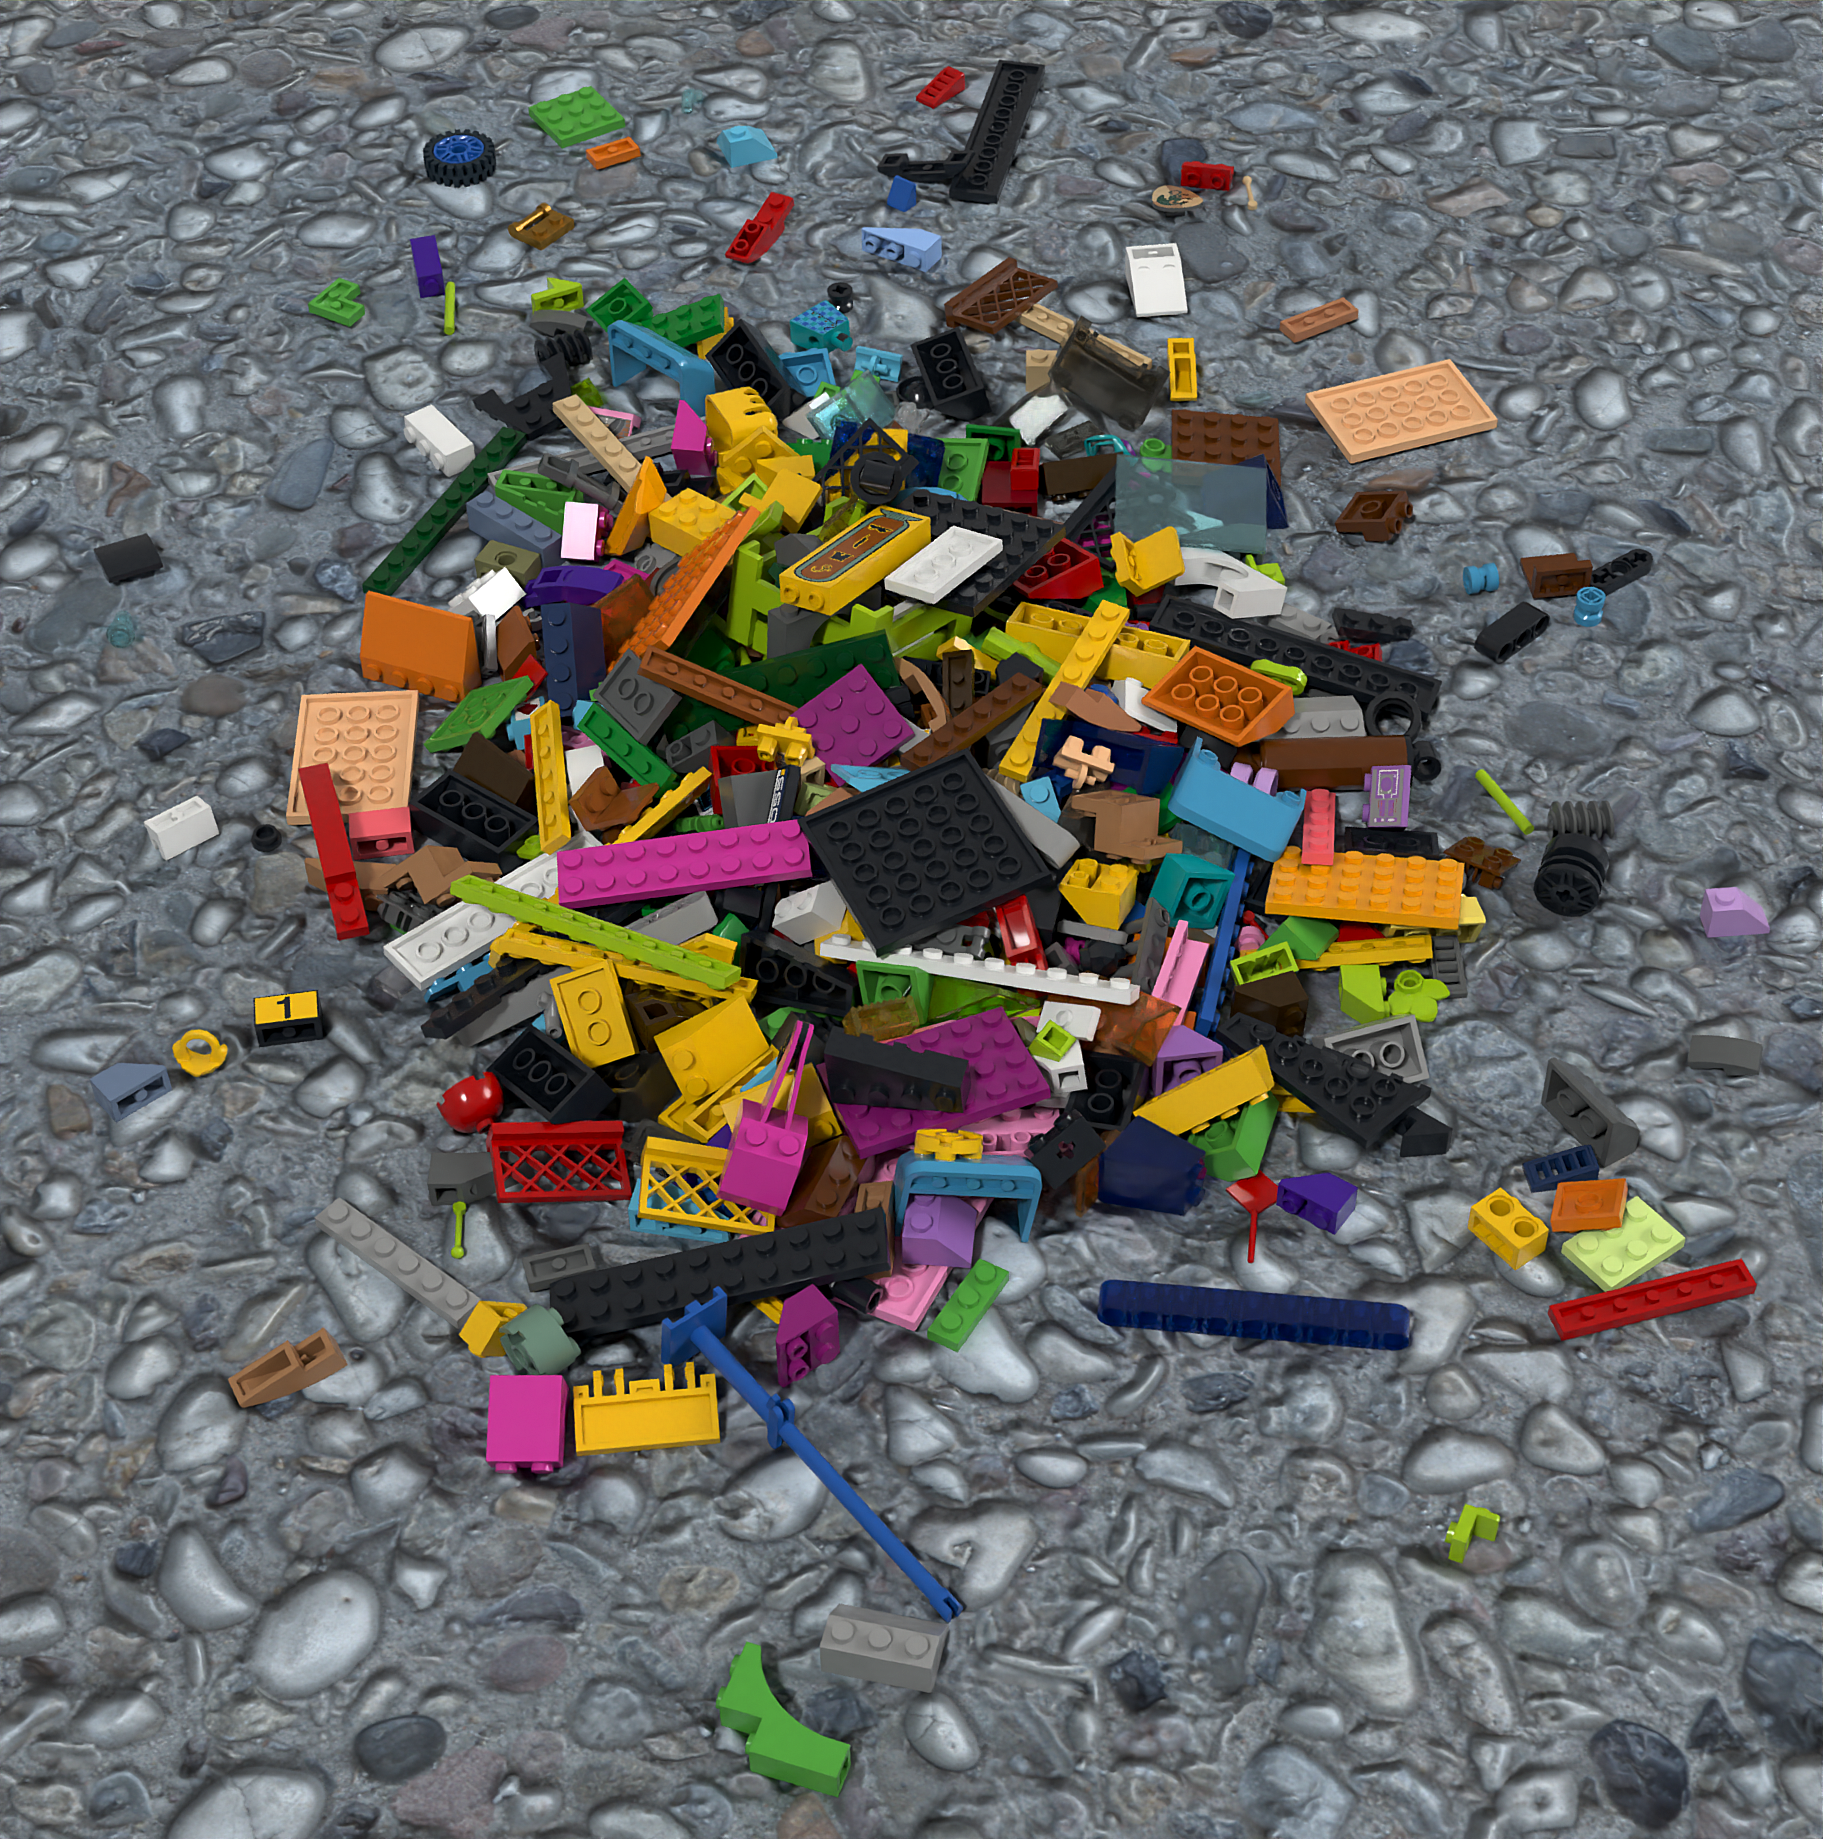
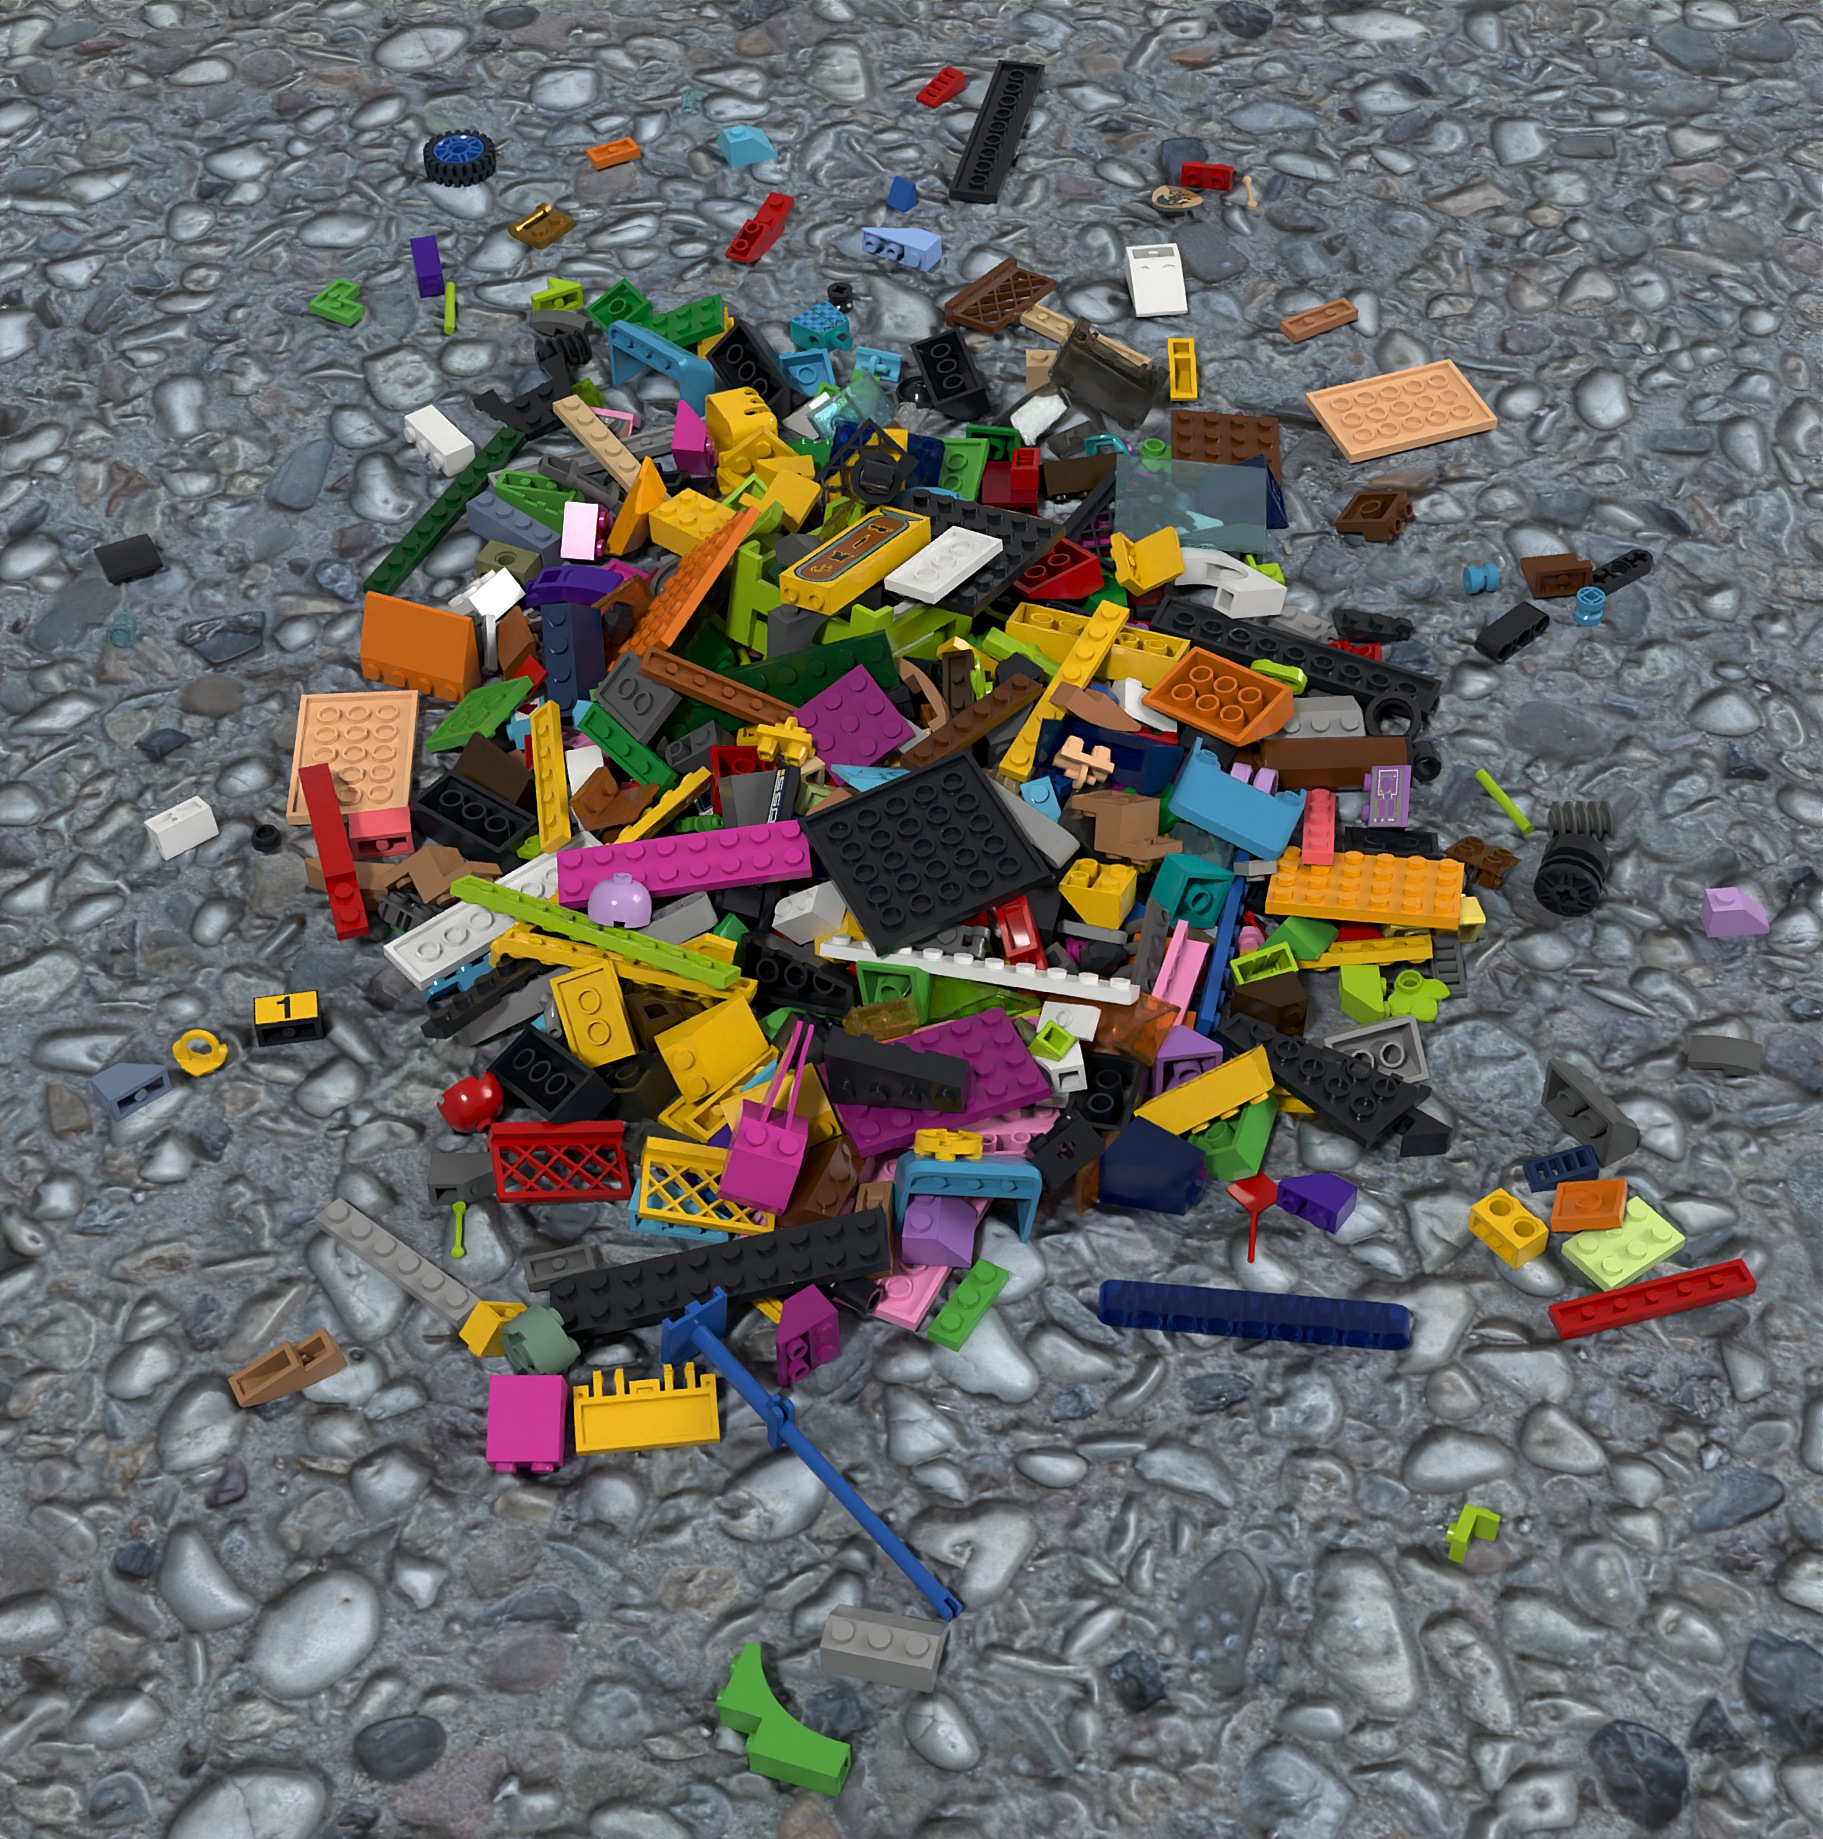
bright green plate [528,86,625,148] -> none
light grey plate [634,542,678,575] -> none
black slope [877,150,975,182] -> none
none -> lavender cylinder [587,873,652,928]
none -> black rock [601,601,637,645]
none -> lime plate [970,655,995,701]
none -> light grey plate [1234,860,1277,881]

